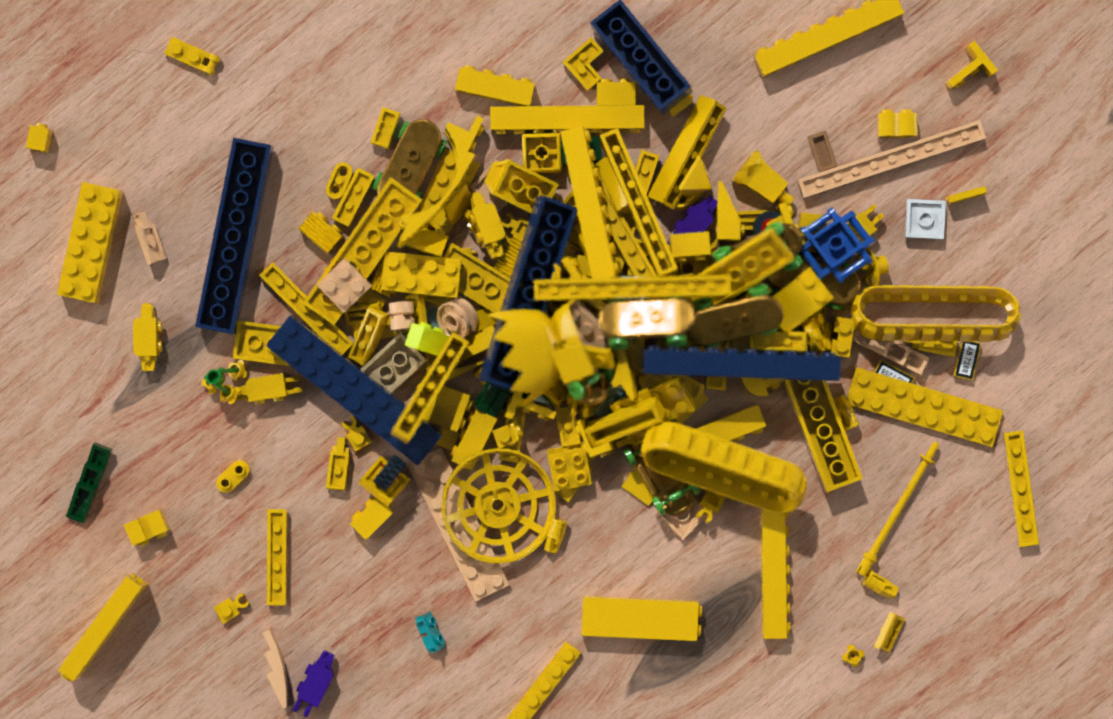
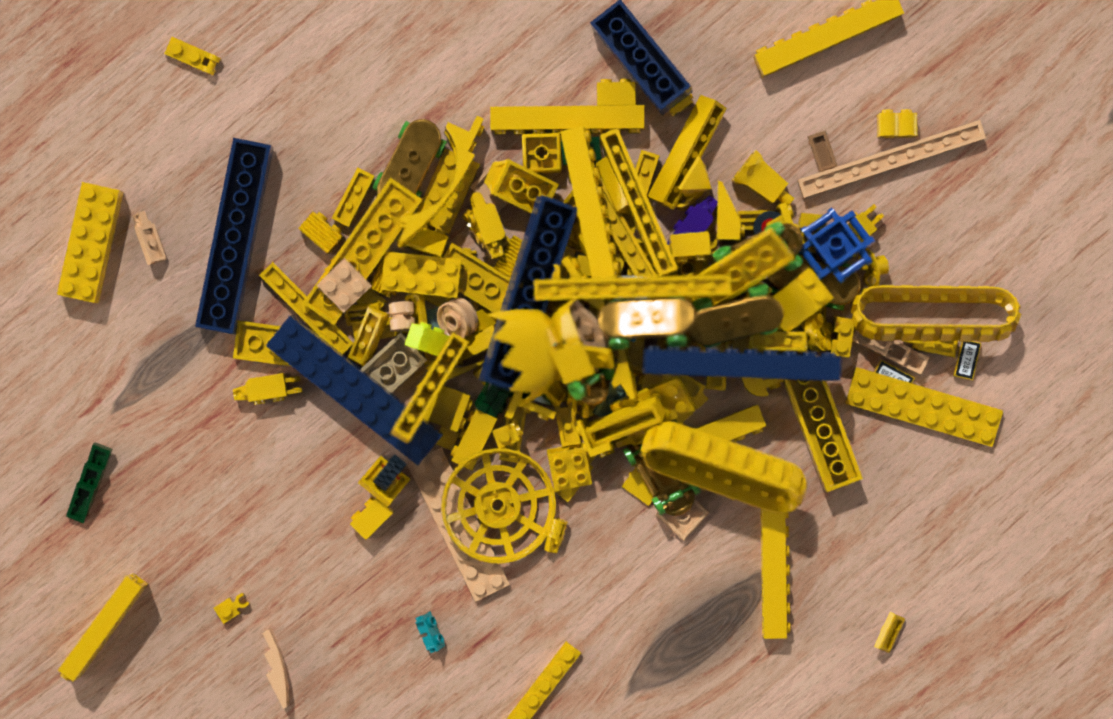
yellow brick [25,123,53,153] -> none
yellow brick [124,509,171,547] -> none
yellow hinge [133,302,163,371] -> none
plant [201,360,247,405] -> none
yellow plate [216,460,250,493] -> none
yellow plate [266,509,287,605] -> none
dark purple hinge [292,650,335,717] -> none
yellow plate [326,162,353,200] -> none
yellow hinge [326,436,350,491] -> none
yellow plate [342,416,372,452] -> none
yellow plate [370,107,401,150] -> none
yellow piece [443,182,471,226] -> none
yellow brick [455,65,535,106] -> none
yellow plate [501,213,528,240] -> none
yellow plate [562,37,604,91] -> none
yellow brick [581,595,702,641] -> none
yellow plate [696,490,726,524] -> none
yellow hinge [833,395,860,431] -> none
yellow plate [842,644,864,667] -> none
yellow bar [855,442,939,577] -> none
yellow hinge [862,570,899,599] -> none
white plate [905,199,946,239] -> none
yellow bracket [945,41,998,89] -> none
yellow tile [945,186,987,205] -> none
yellow plate [1003,430,1039,547] -> none

